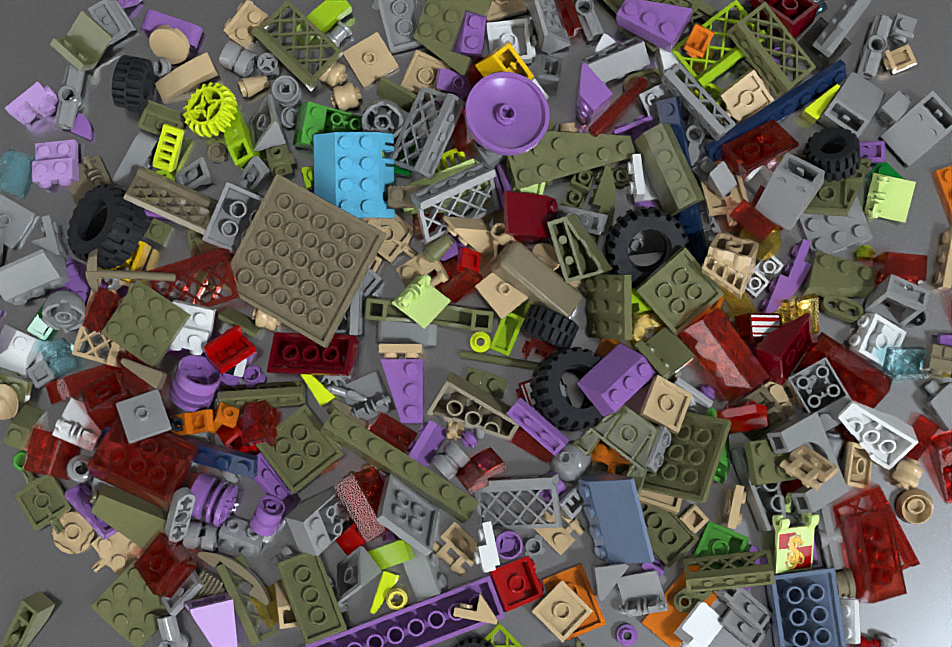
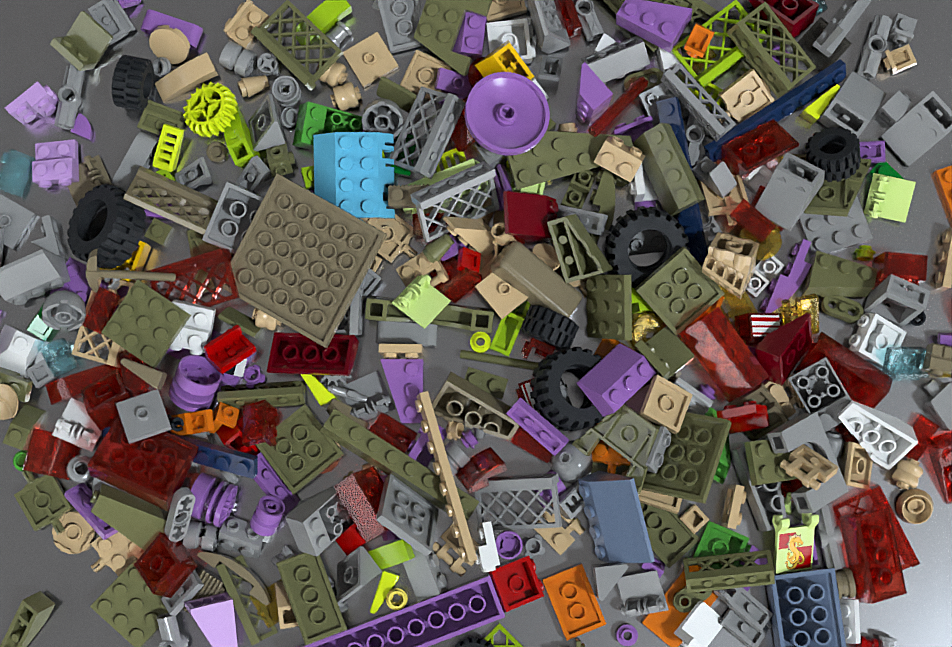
tan slope [453,593,497,625] -> none
tan plate [532,580,593,642] -> none
none -> tan plate [415,391,478,563]
none -> tan bracket [594,136,645,183]

